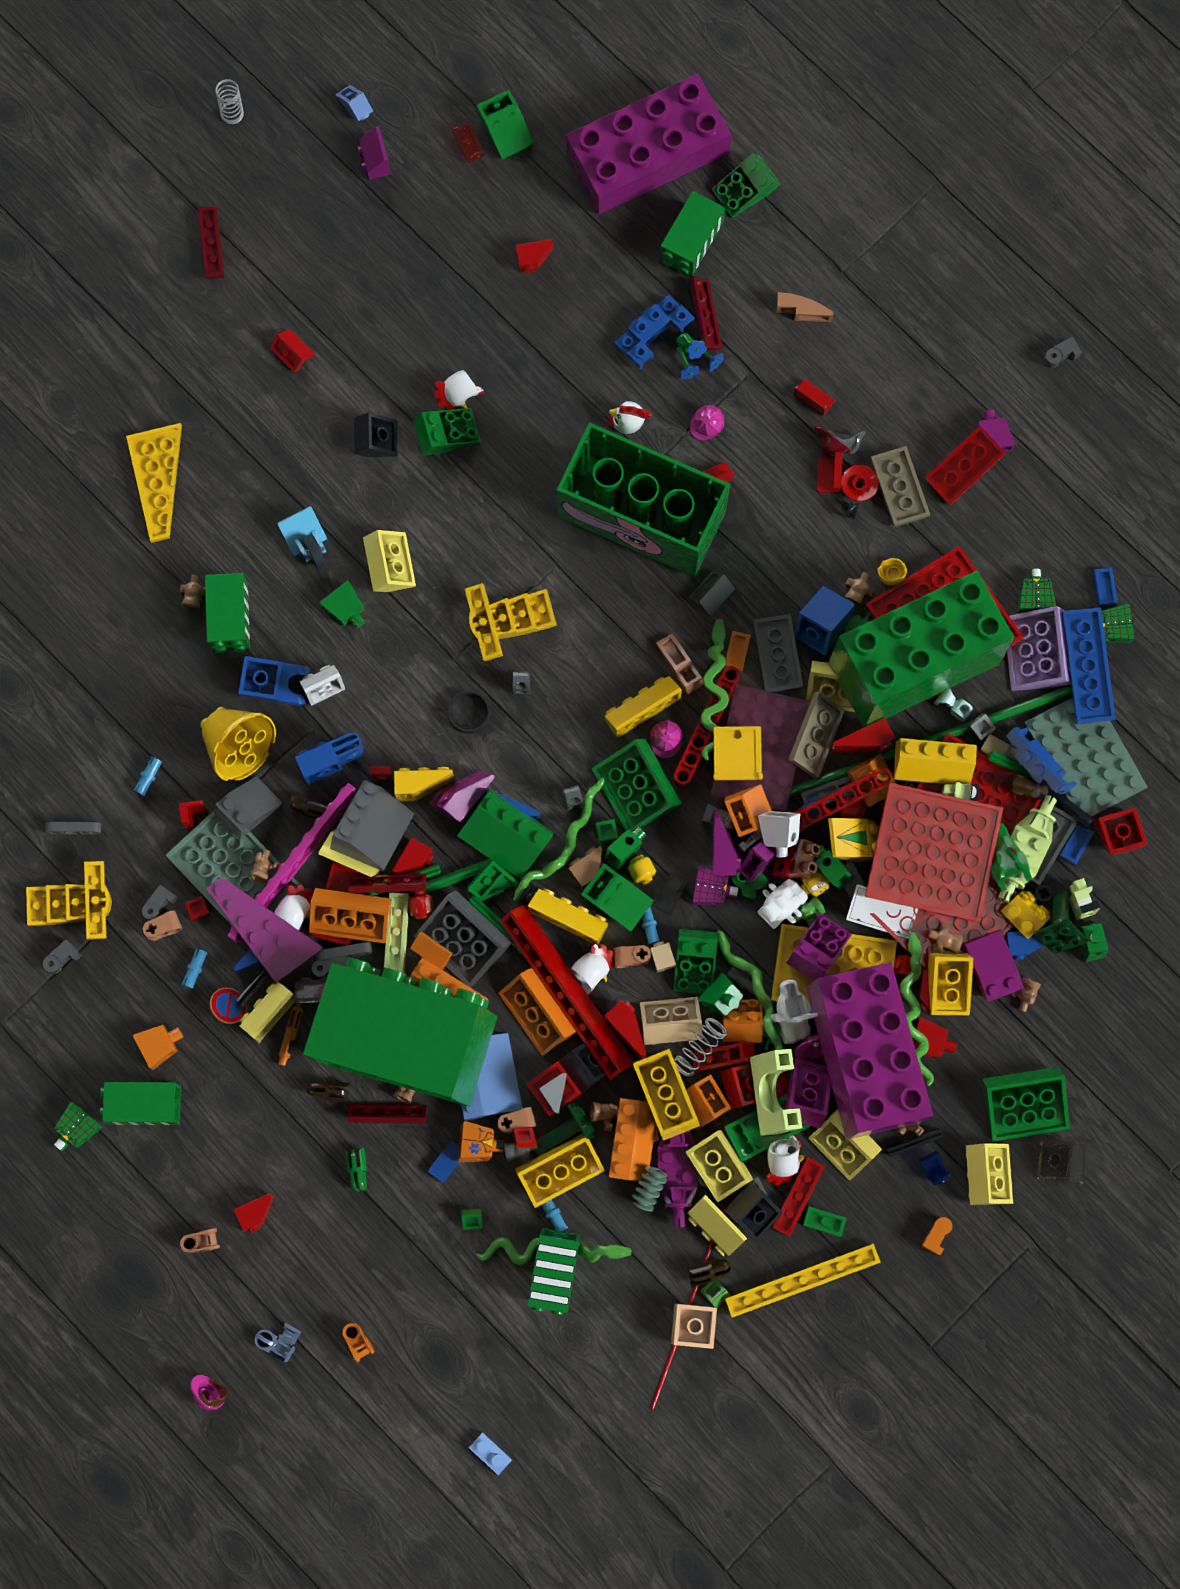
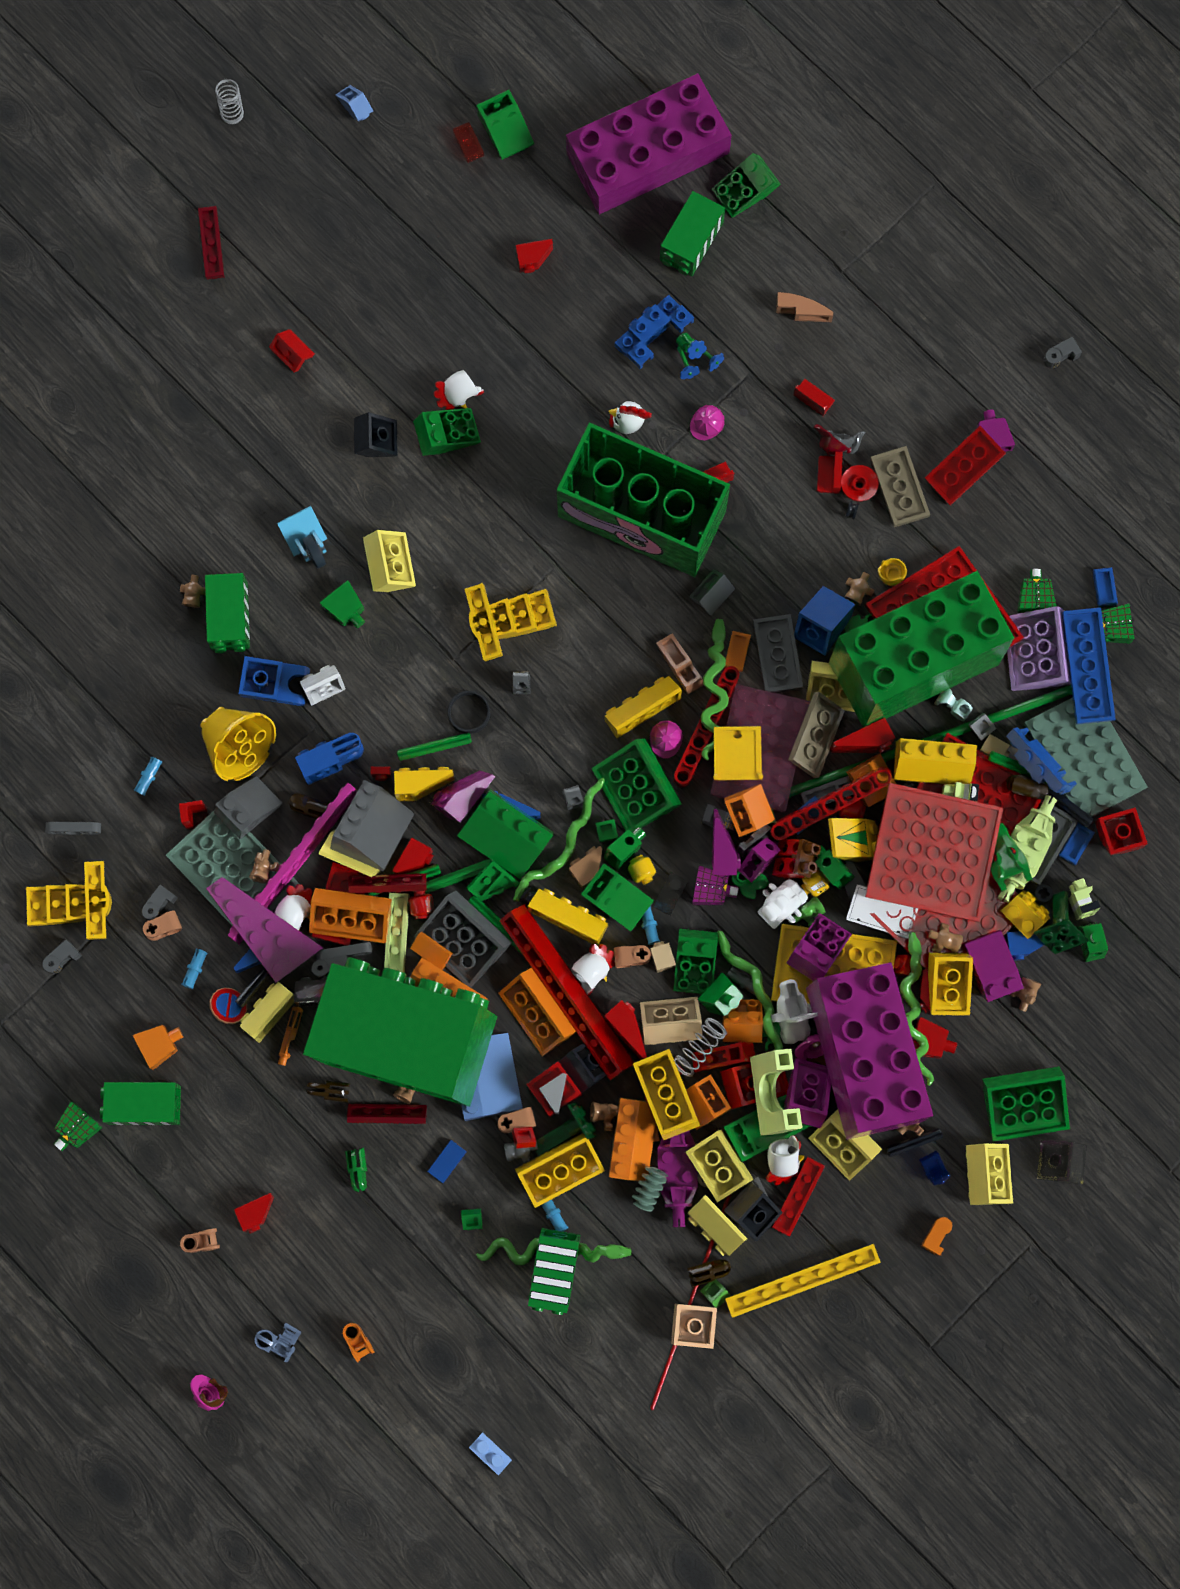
yellow wing [126,423,182,543] -> none
red tile [185,896,210,922] -> none
magenta slope [357,126,390,180] -> none
orange torso [457,1121,504,1163] -> none
dark red plate [689,278,722,351] -> none
white torso [758,811,800,857] -> none
green plate [803,1206,847,1237] -> none
none -> green axle [397,733,472,761]

